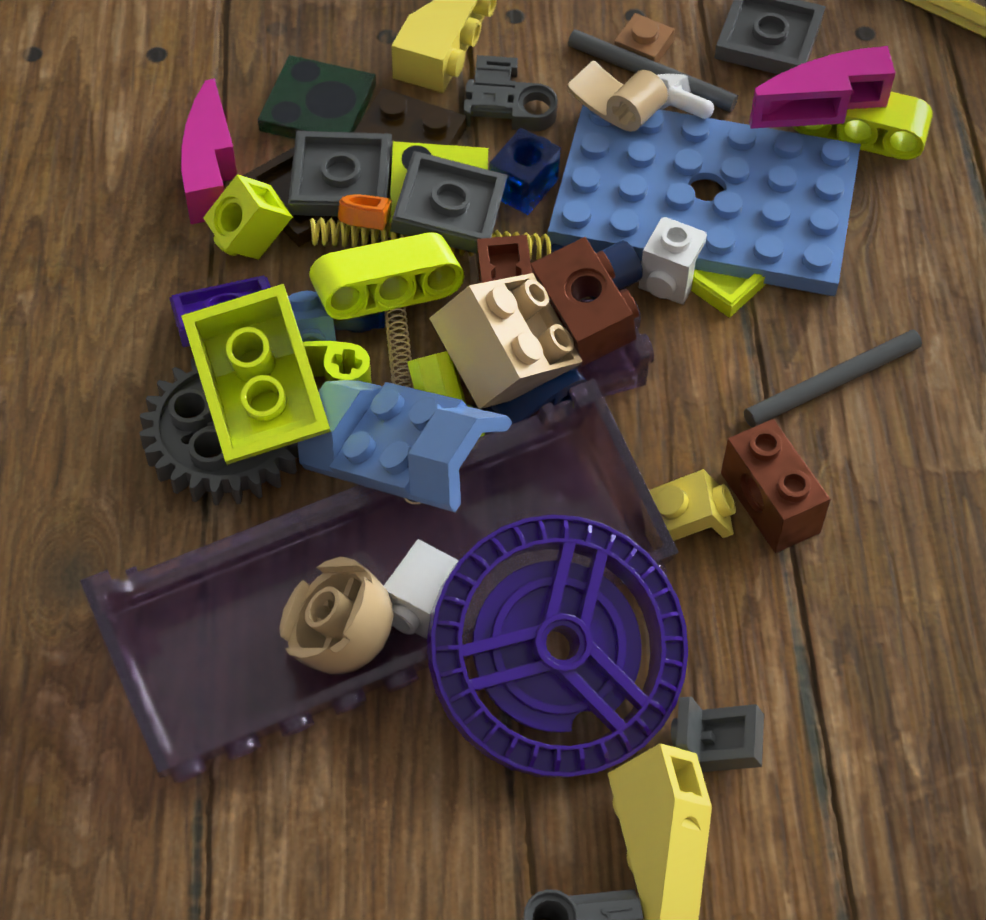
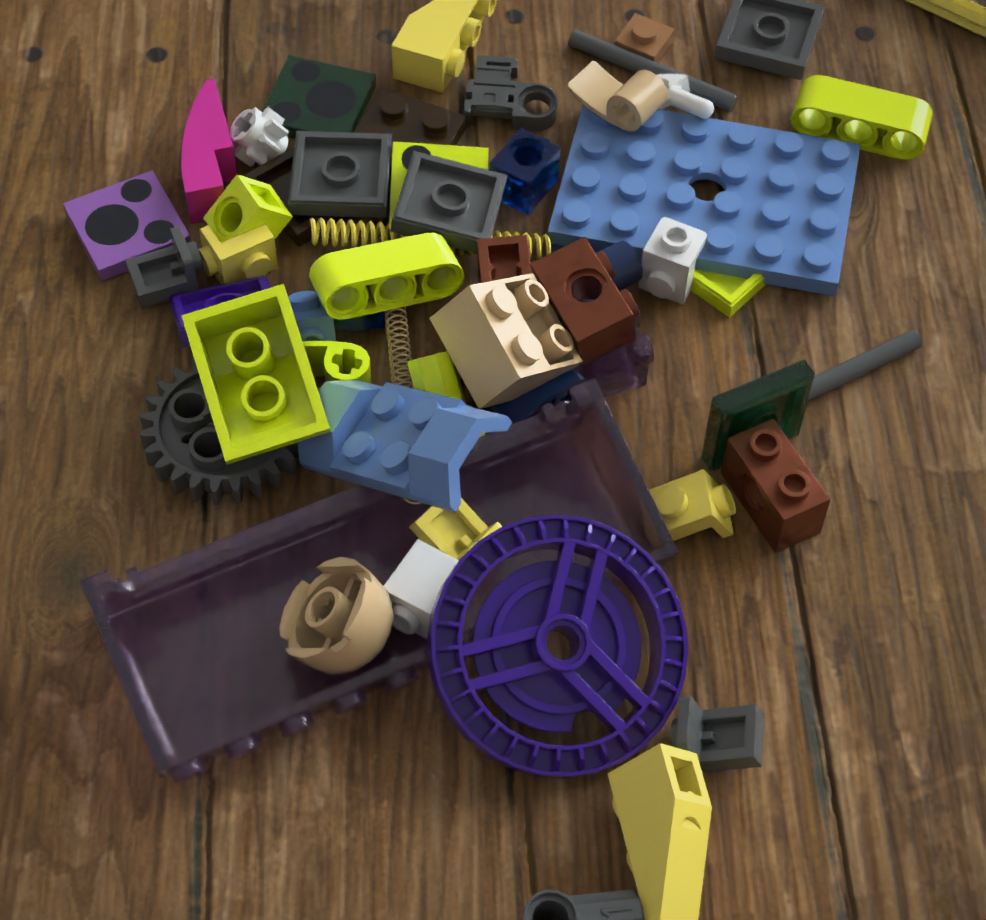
orange tile [338,194,392,230] -> none
dark pink slope [749,46,896,129] -> none
none -> medium lavender tile [63,170,191,282]
none -> dark grey bracket [125,226,203,308]
none -> light yellow bracket [198,224,278,284]
none -> white gear [230,107,289,167]
none -> light yellow bracket [409,498,502,560]
none -> clear green tile [701,359,815,471]

